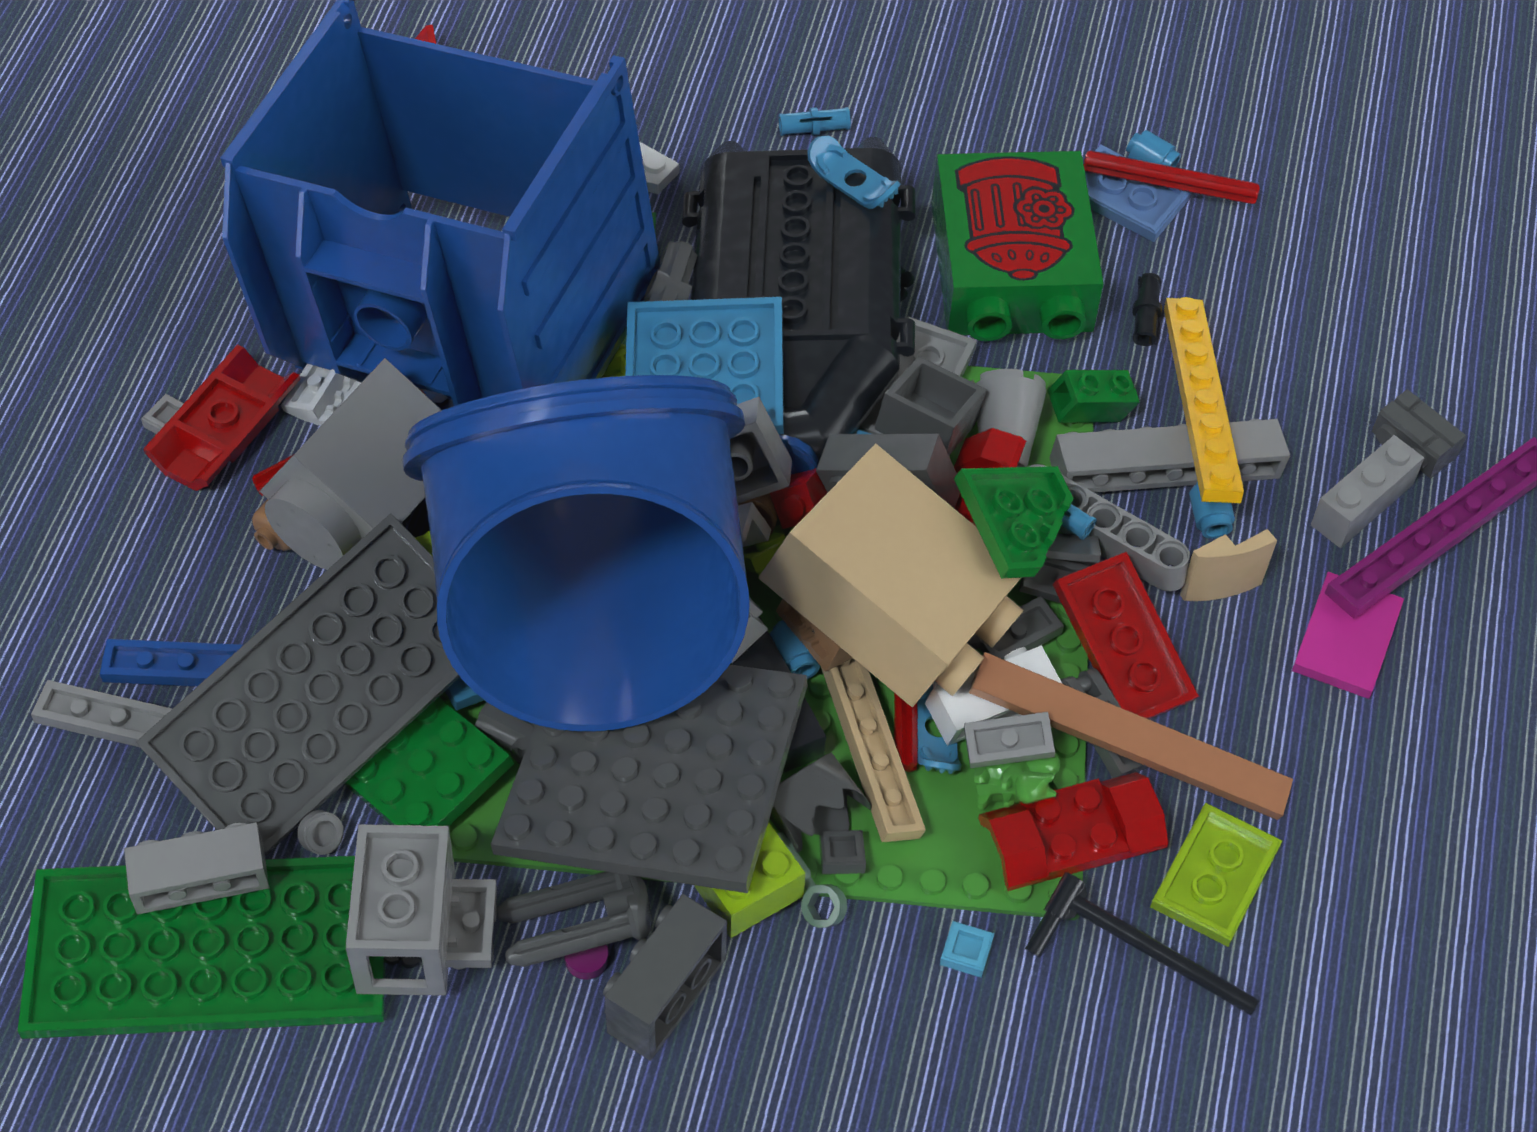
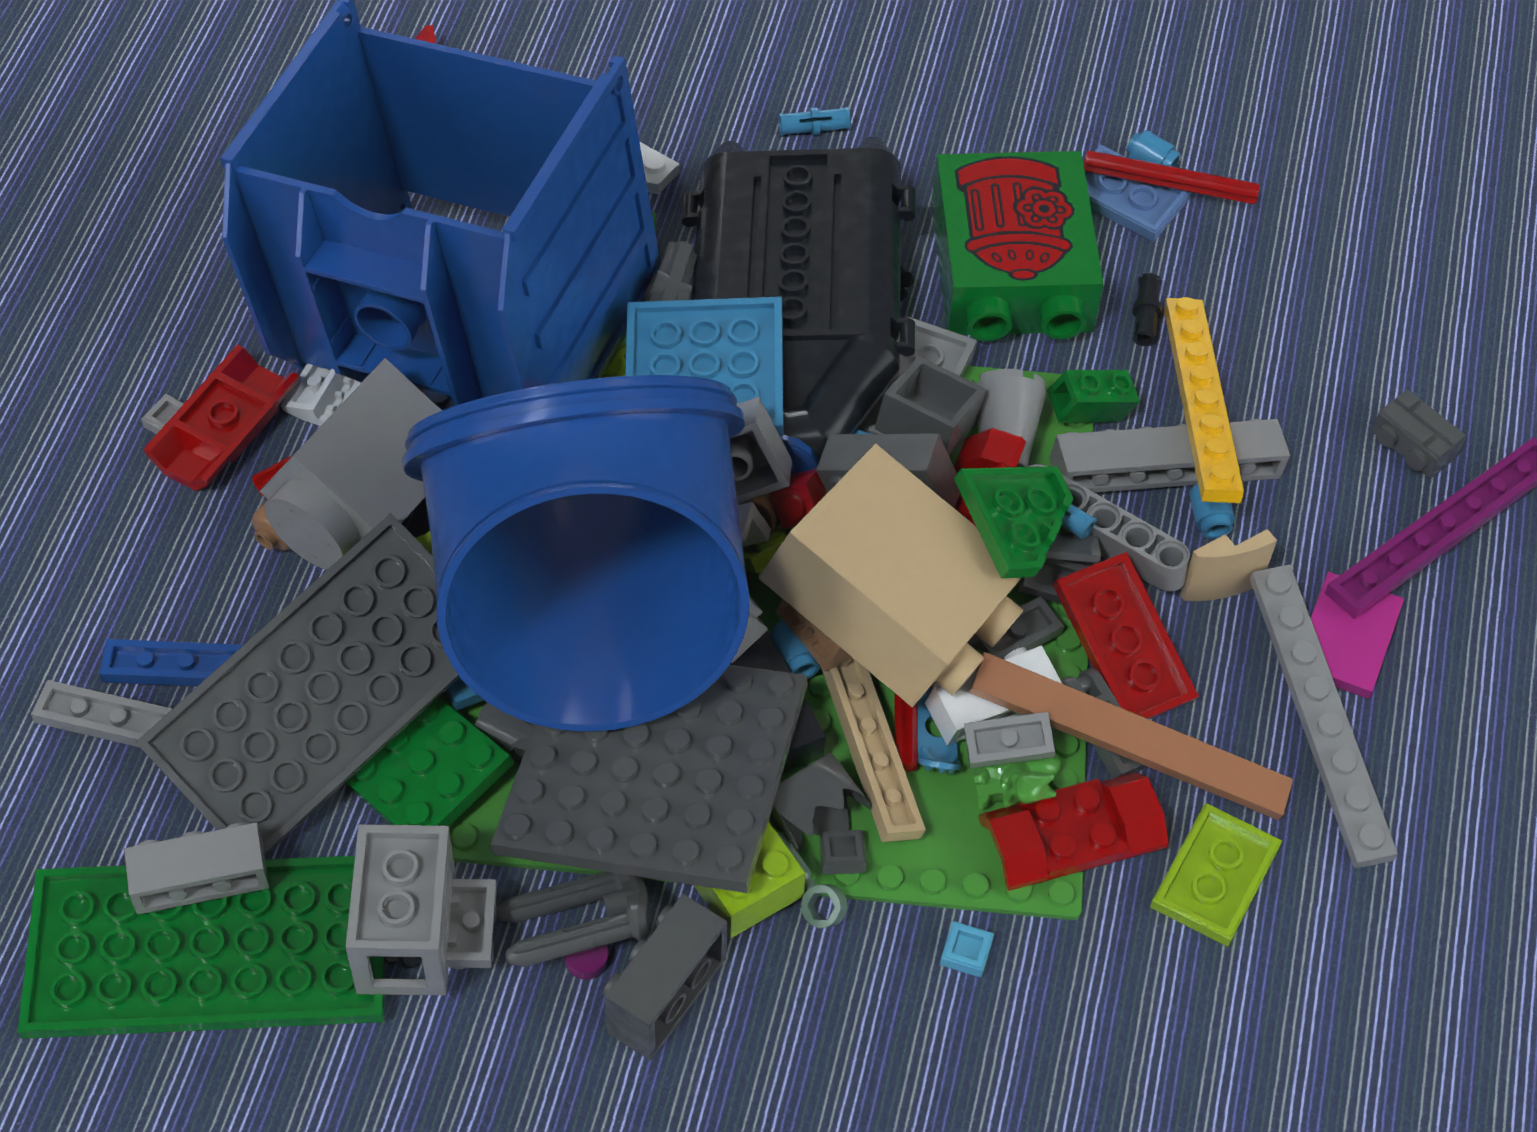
light grey tile [298,810,343,855] -> none
dark azure piece [807,135,901,209] -> none
black bar [1025,872,1259,1015] -> none
light grey brick [1311,435,1424,549] -> none
none -> light grey plate [1250,565,1398,869]

